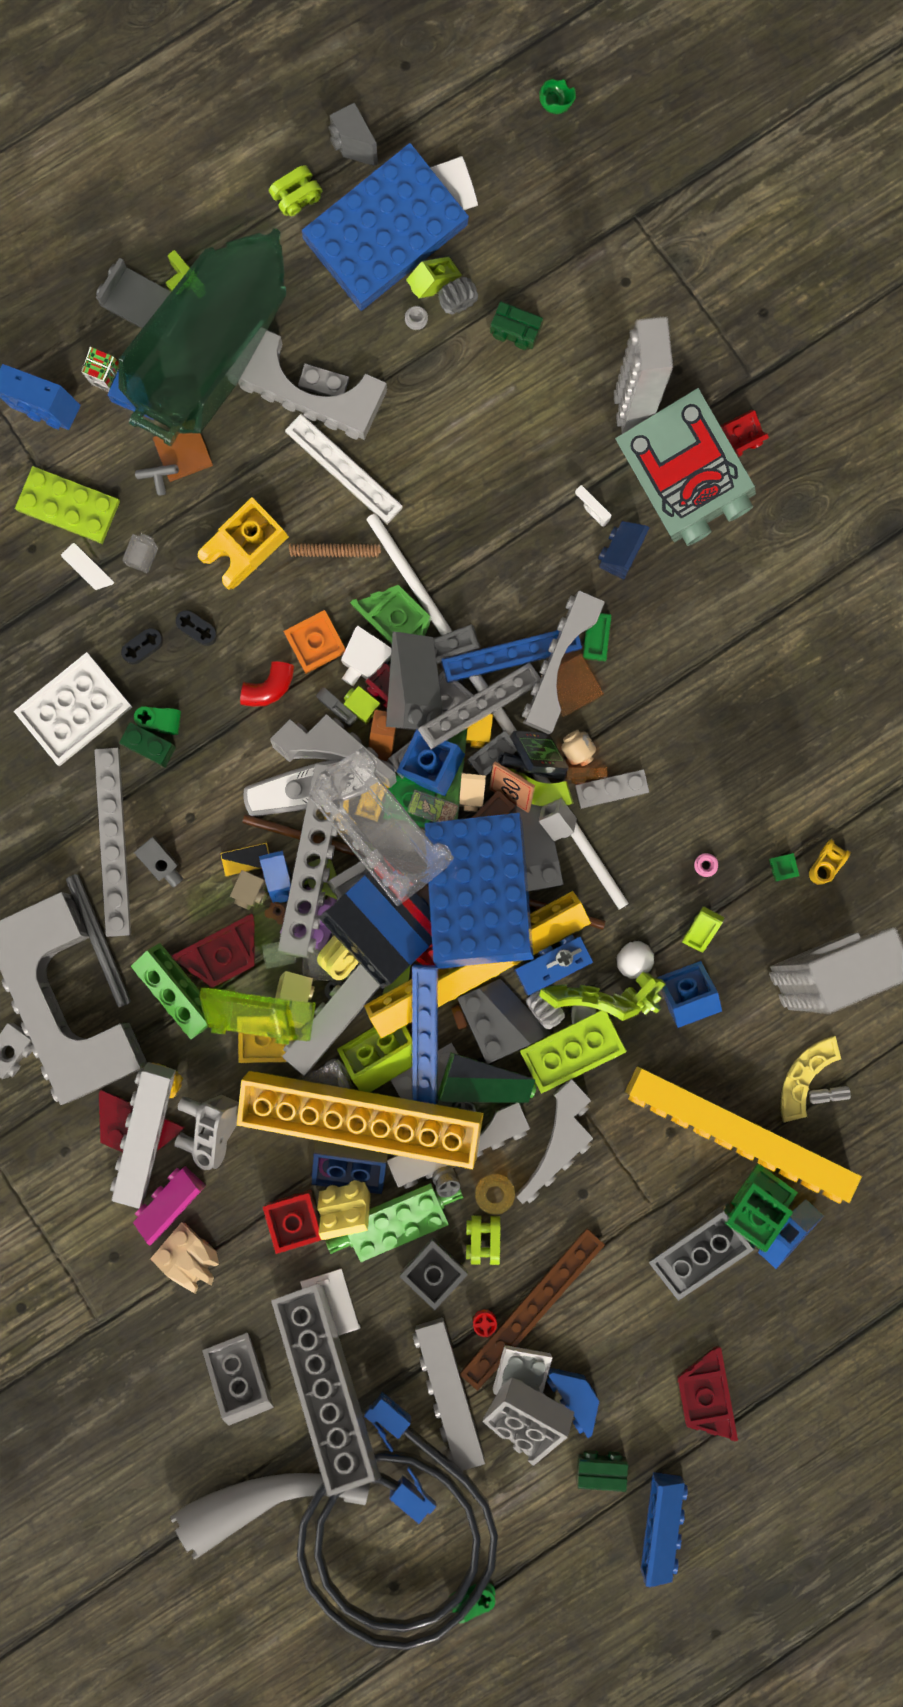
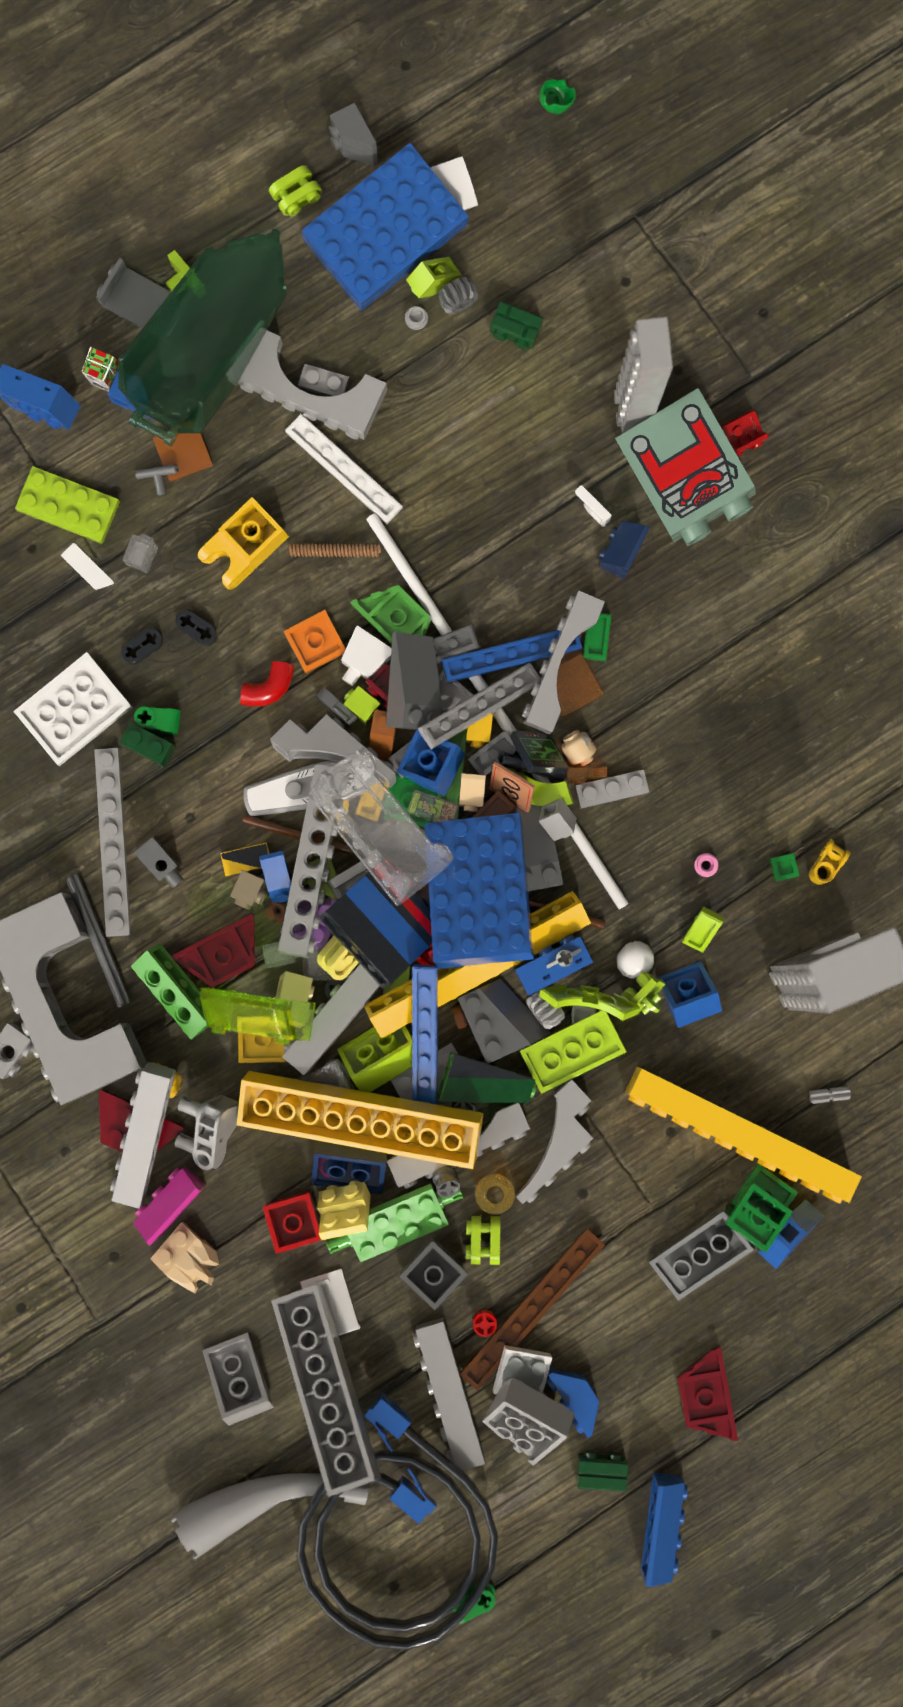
light yellow tile [780,1036,841,1122] -> none

